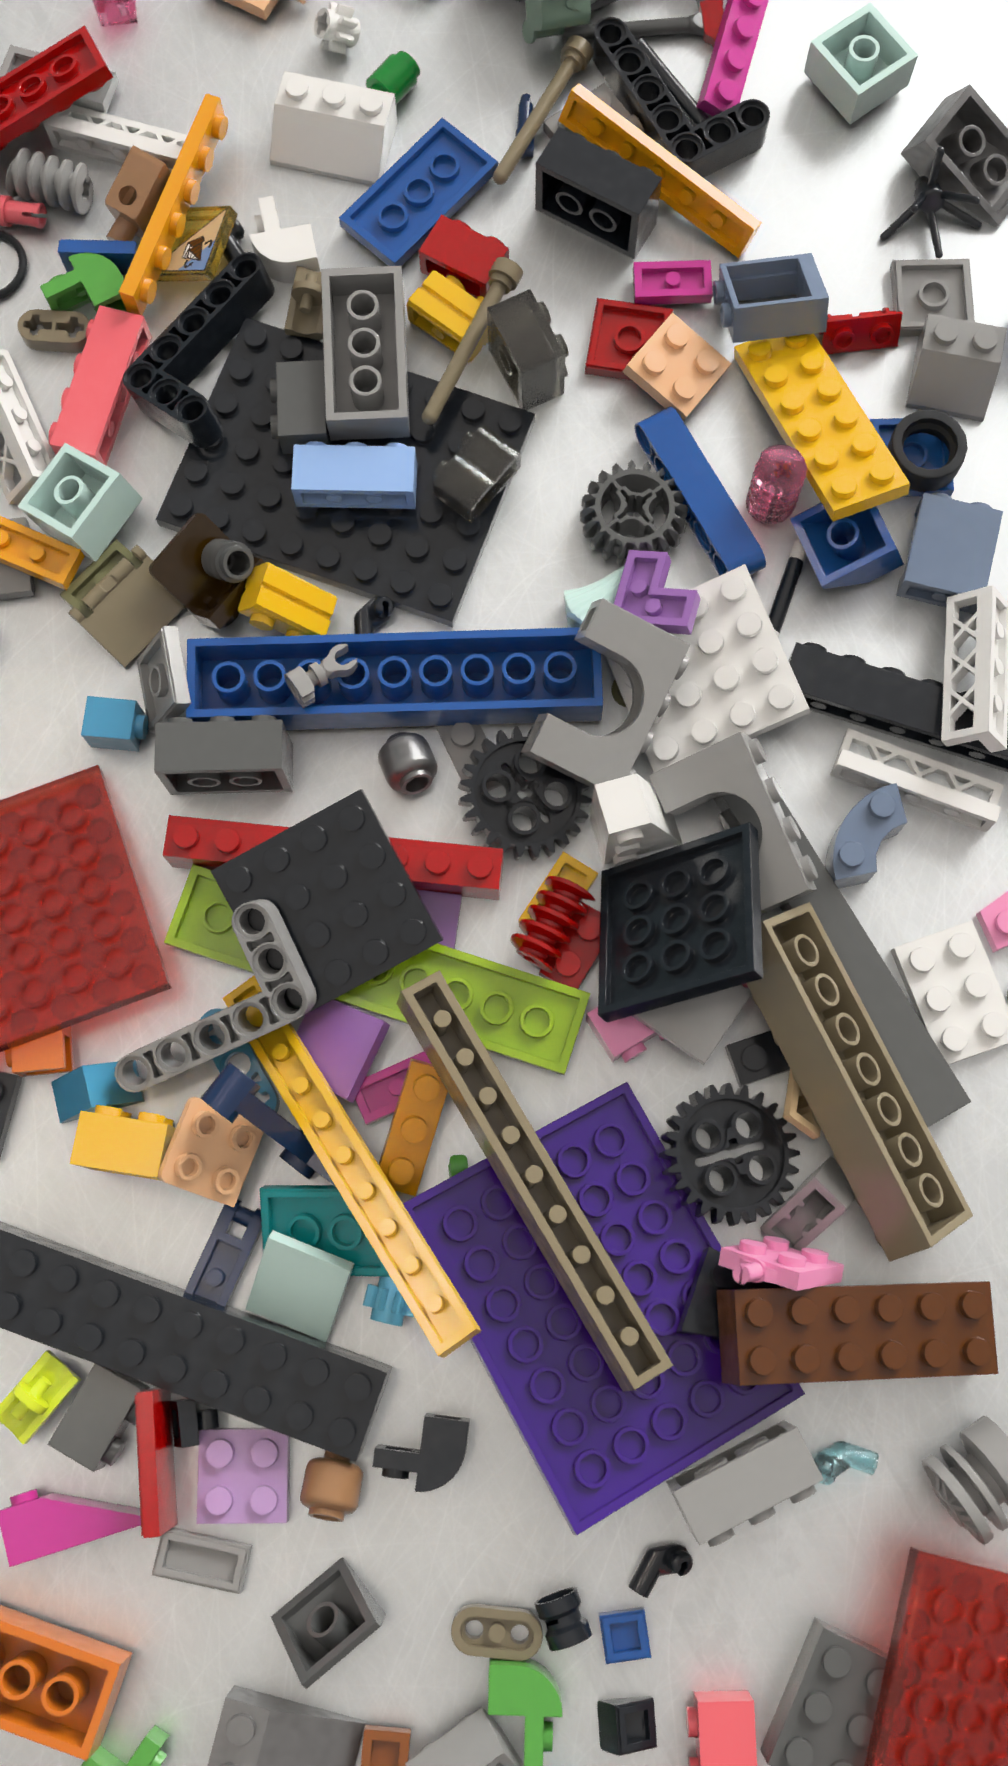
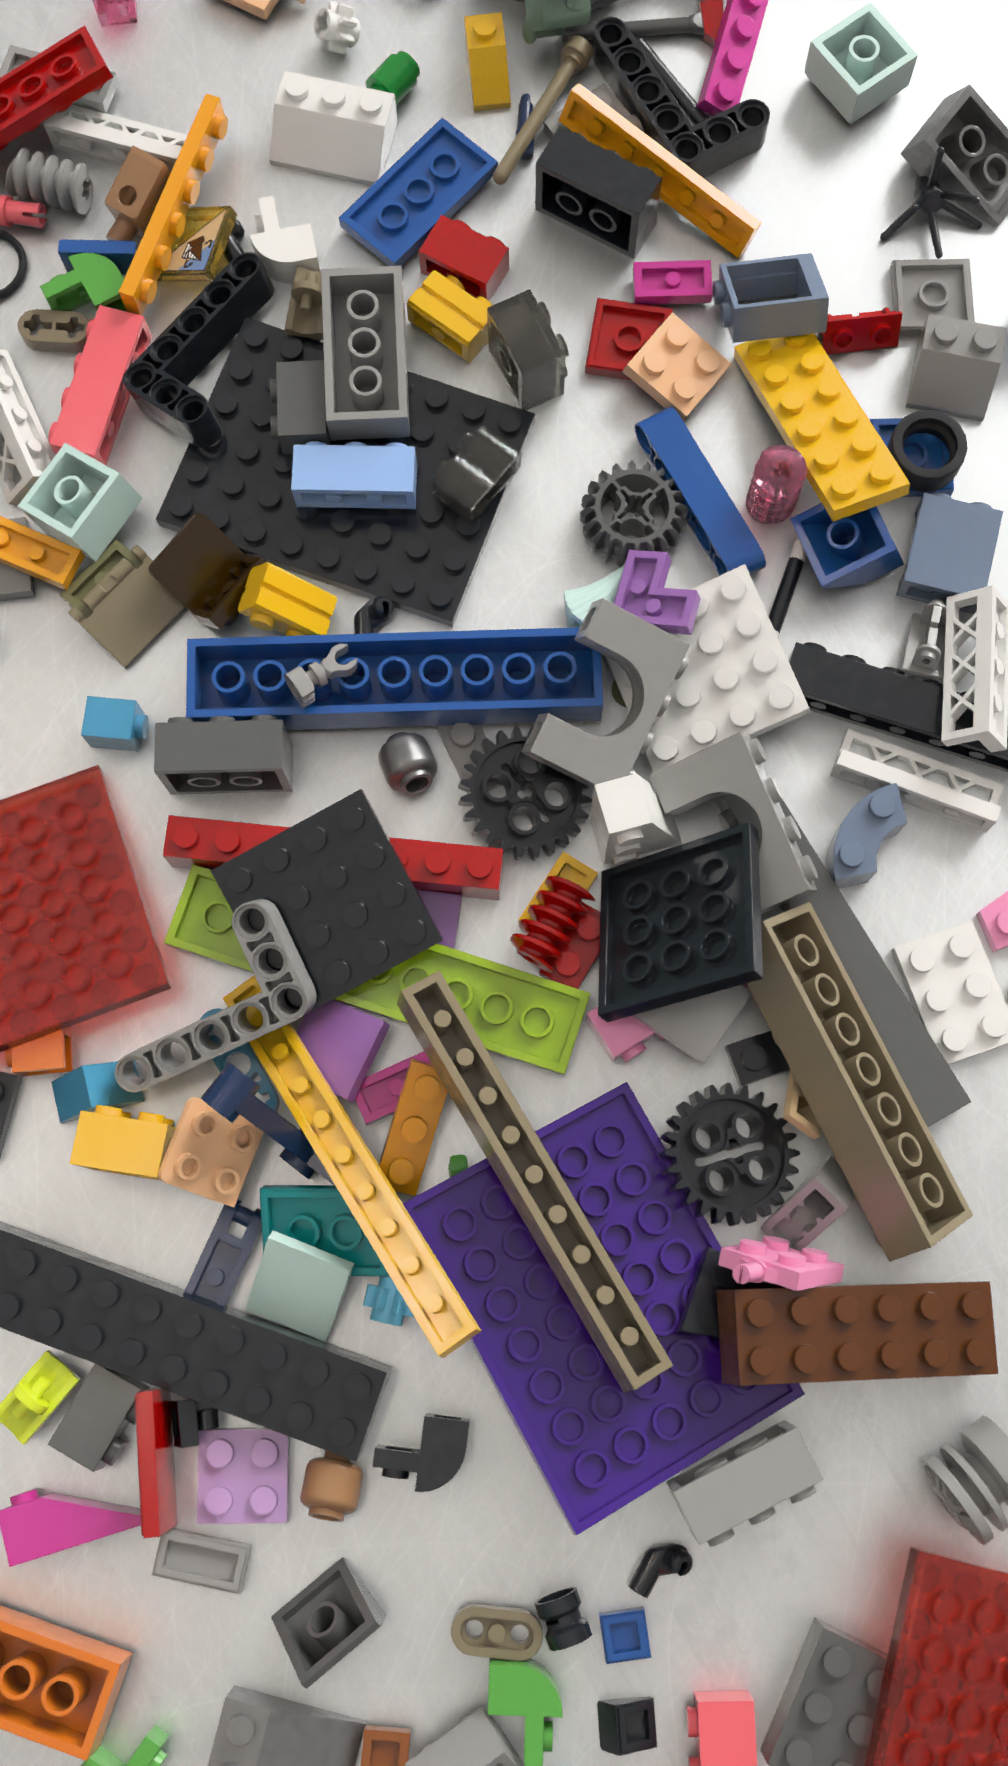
light grey tile [137,626,191,734] -> none
dark grey brick [201,539,254,583] -> none
dark tan piece [422,257,523,425] -> none
clear light blue arm [814,1441,879,1485] -> none
none -> yellow slope [464,12,511,111]
none -> light grey hinge [902,599,946,680]

